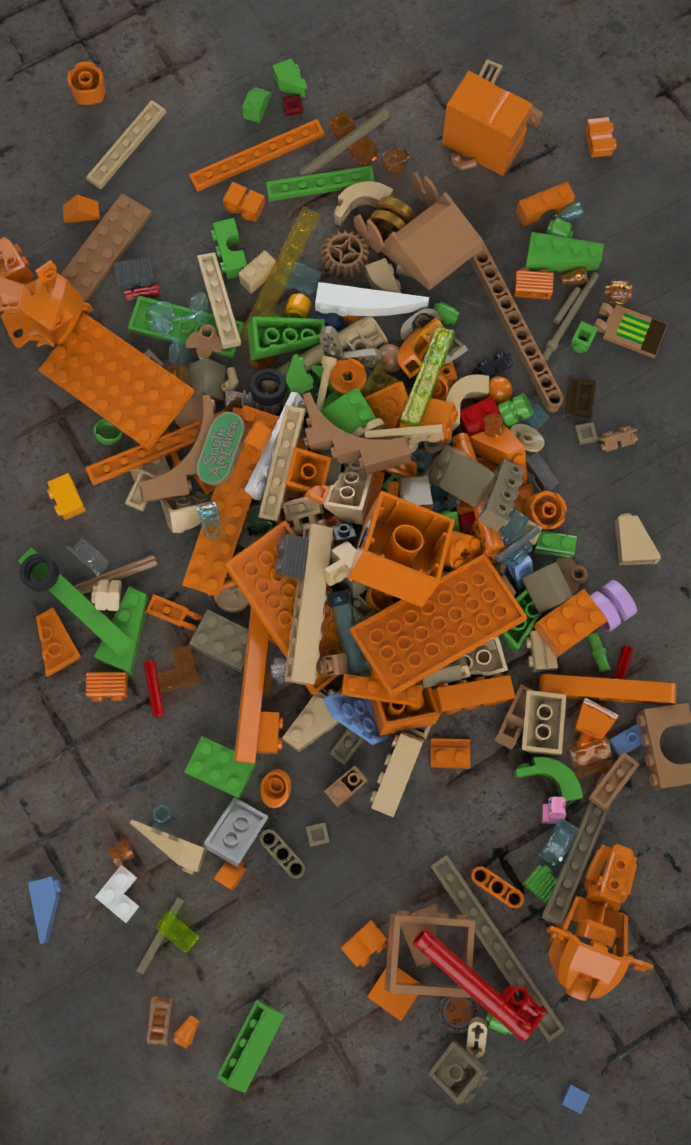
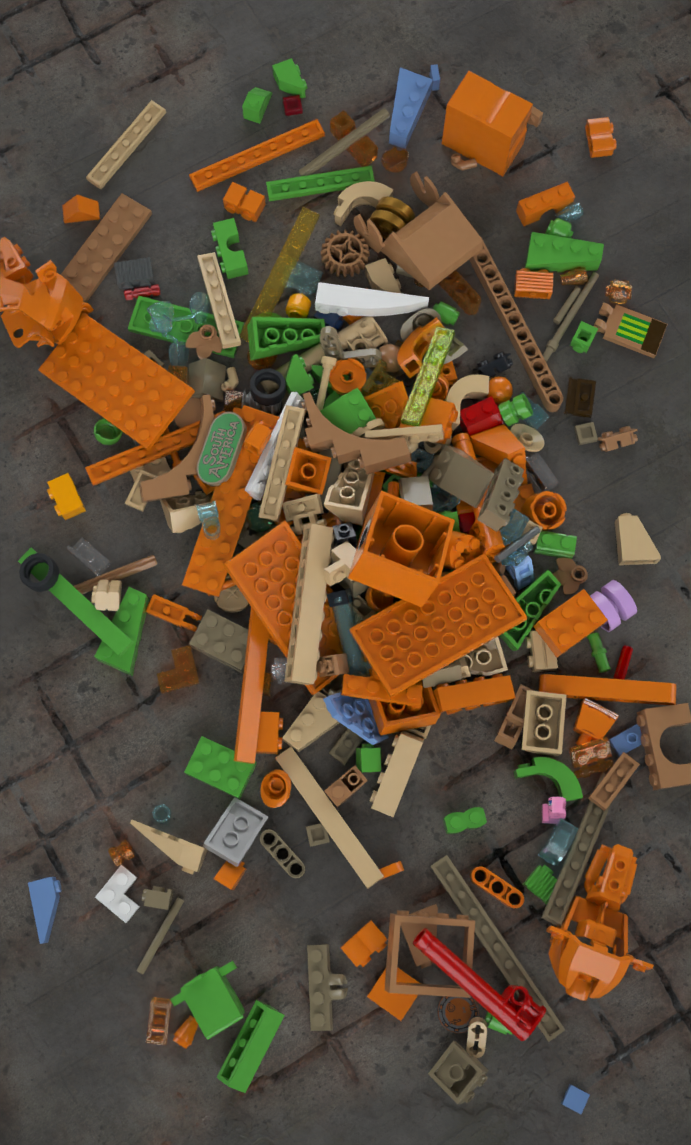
orange wing [36,607,82,677] -> none
orange brick [67,62,106,105] -> none
orange brick [86,672,128,702] -> none
red axle [144,660,164,718] -> none
clear neon green tile [155,910,200,953] -> none
tan brick [239,251,278,294] -> none
dark grey brick [274,534,309,579] -> none
orange tile [305,485,330,505] -> none
orange plate [430,738,470,769] -> none
tan tile [479,59,502,85] -> none
clear orange wheel [484,414,504,437] -> none
dark tan slope [522,562,573,614] -> none
none -> dark tan brick [142,886,174,910]
none -> bright green piece [170,961,245,1039]
none -> tan tile [275,747,384,889]
none -> dark tan plate [307,944,348,1031]
none -> bright green brick [356,744,381,773]
none -> orange beam [379,861,404,880]
none -> medium blue wedge [389,68,433,149]
none -> clear orange beam [414,270,481,315]
none -> medium blue tile [429,64,440,91]
none -> bright green brick [443,807,487,834]

